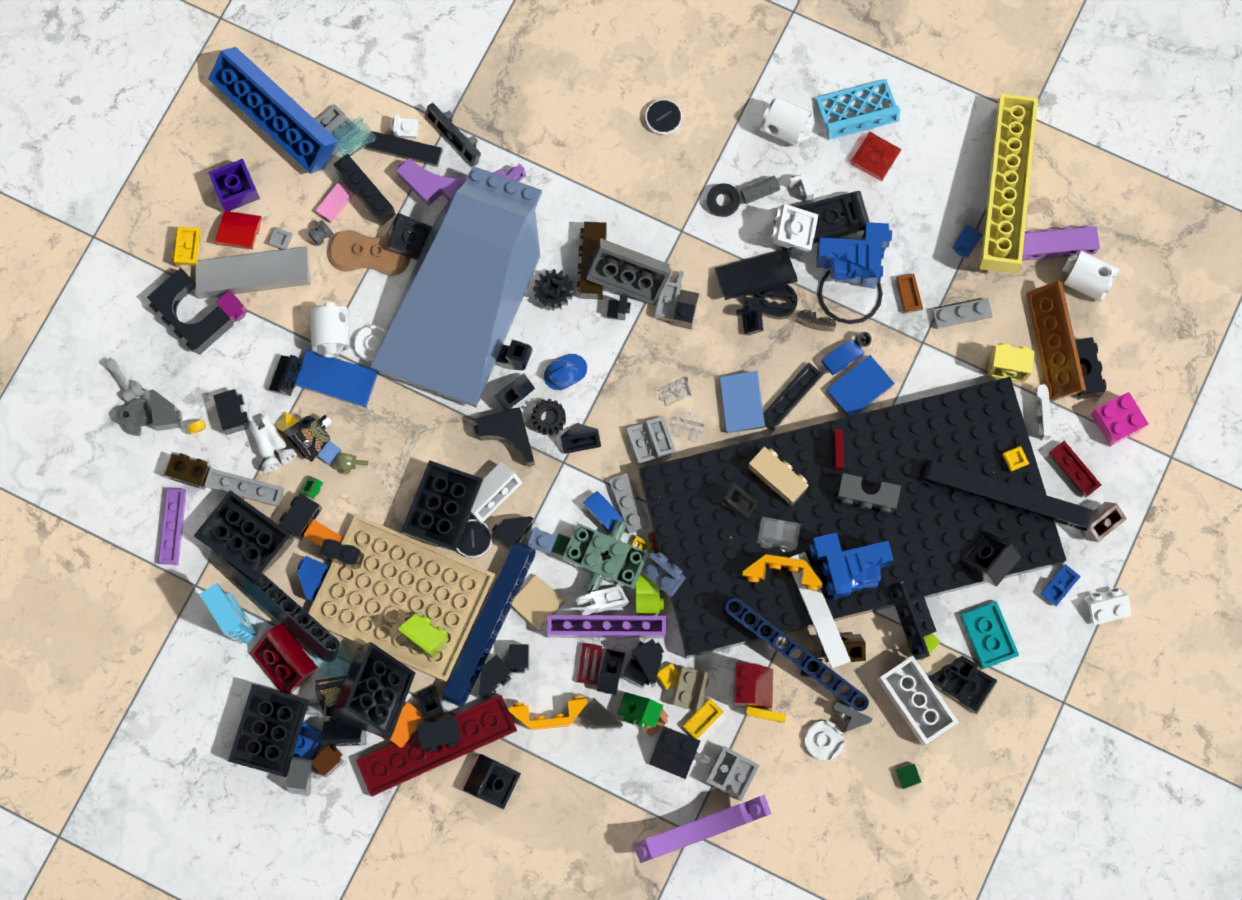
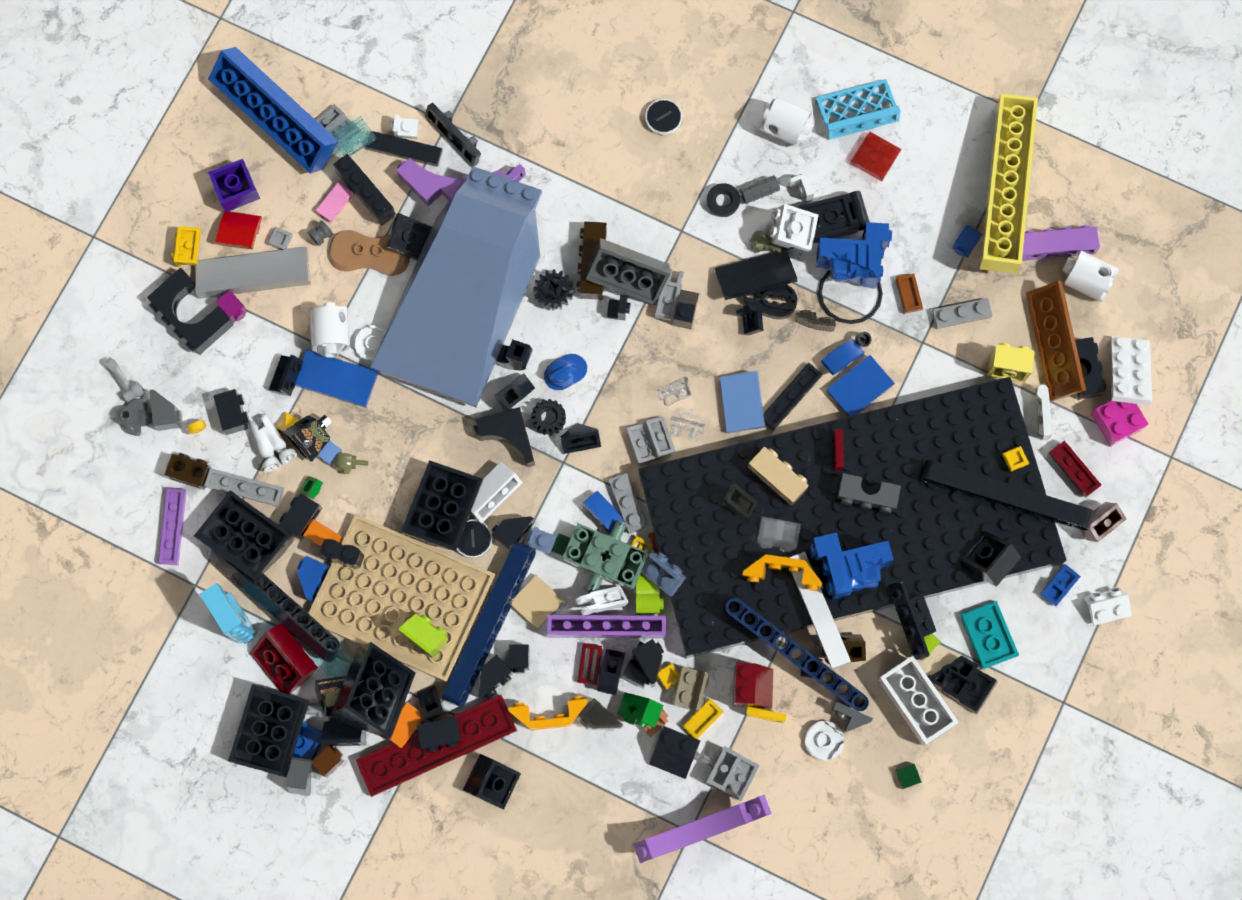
none -> olive piece [750,231,782,253]
none -> white plate [1110,336,1152,405]

